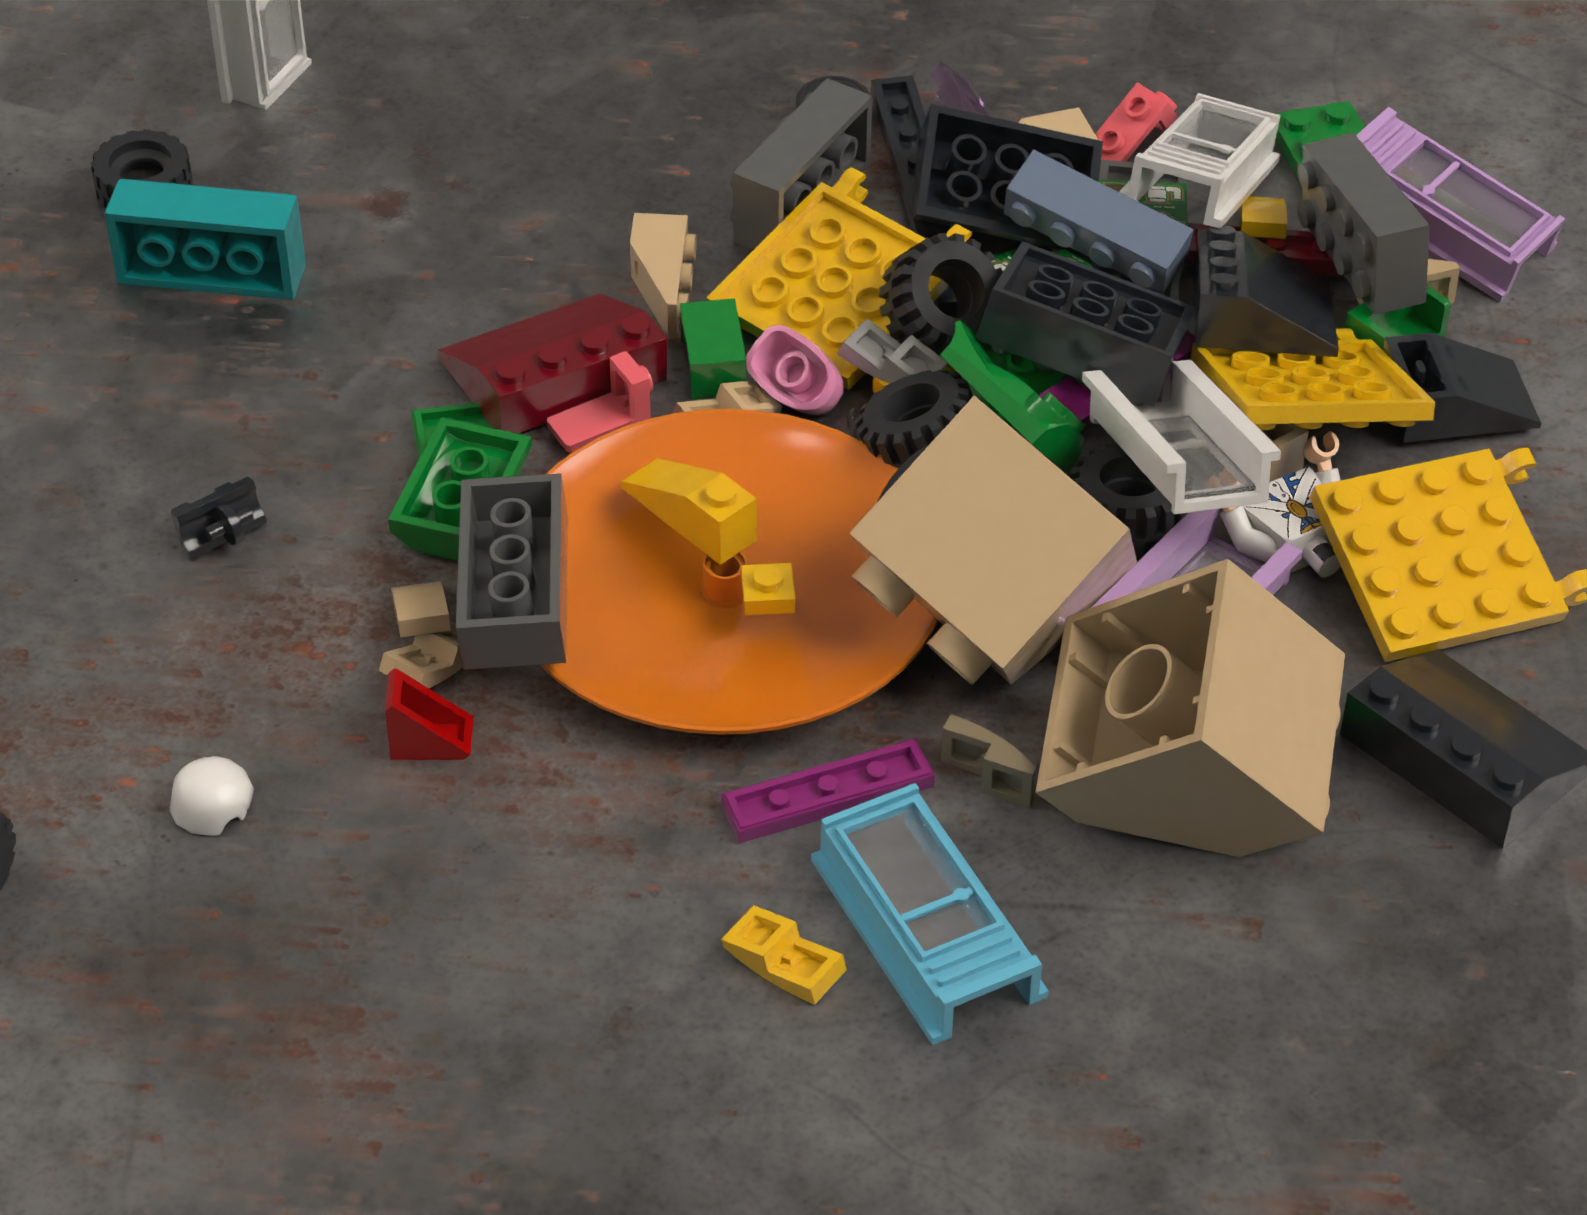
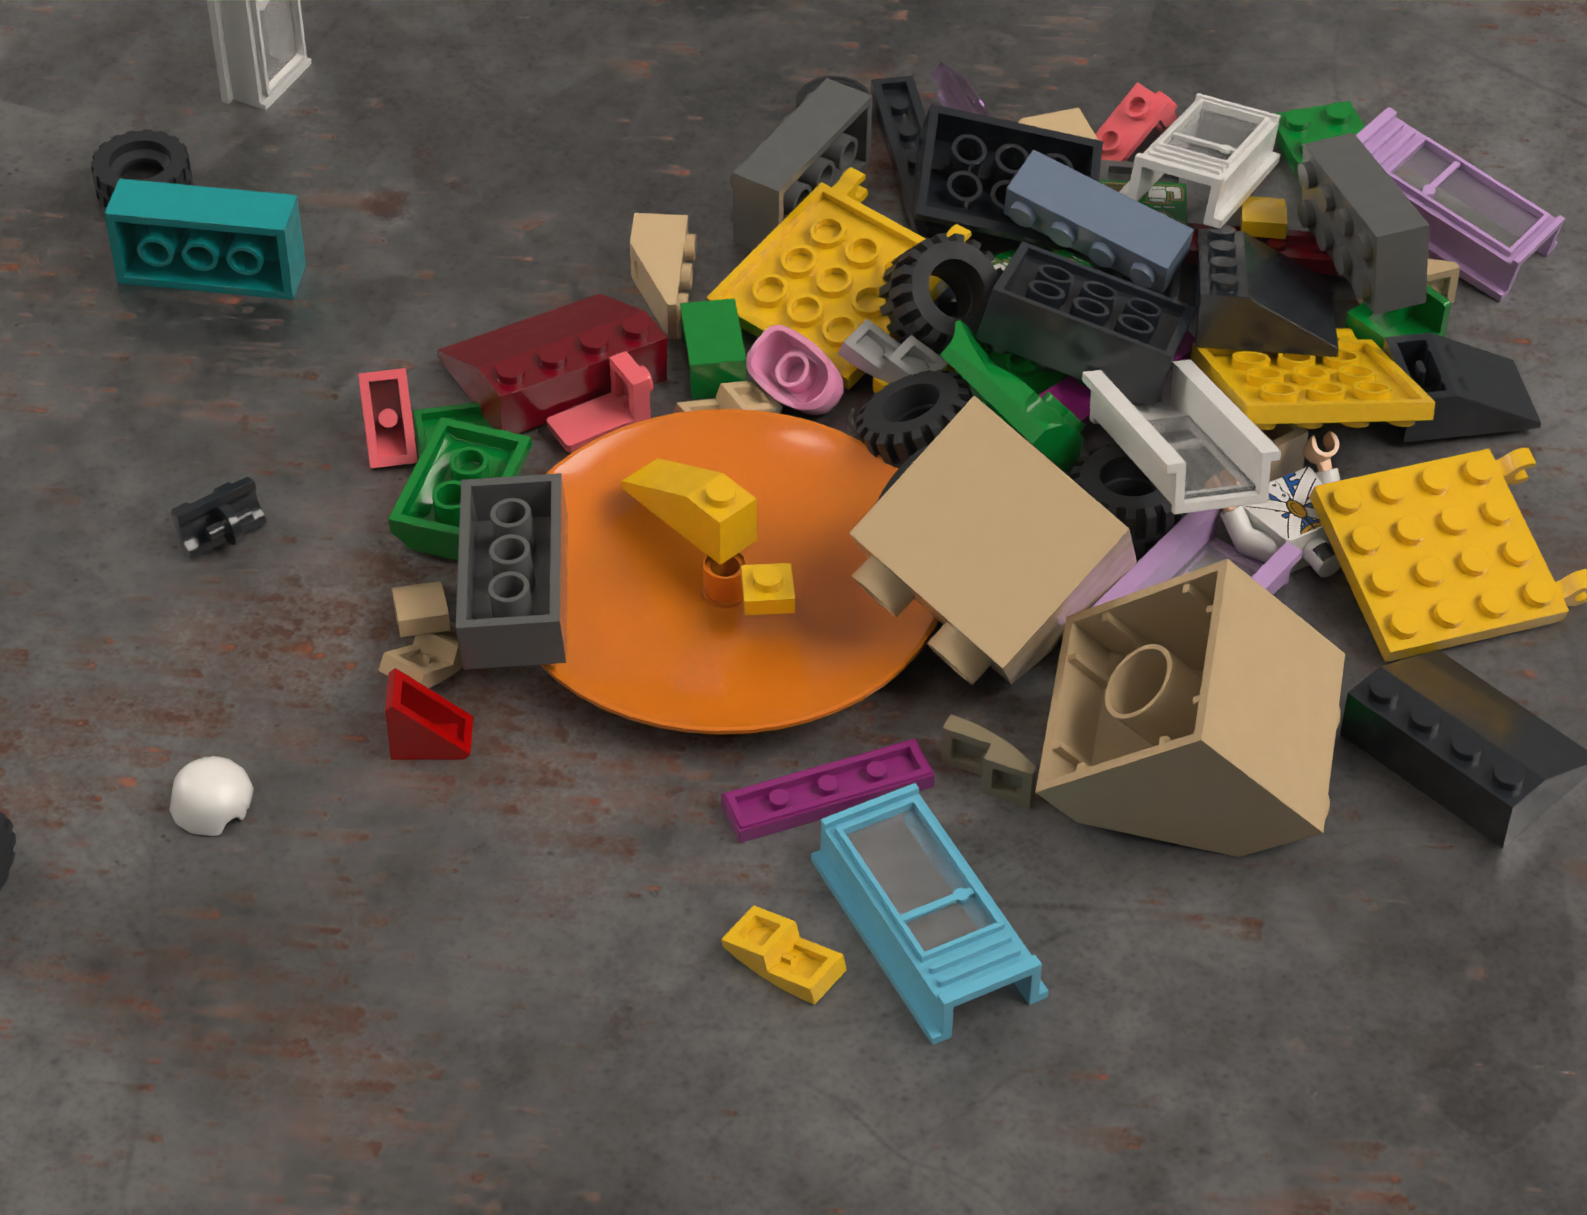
none -> coral slope [358,368,418,469]

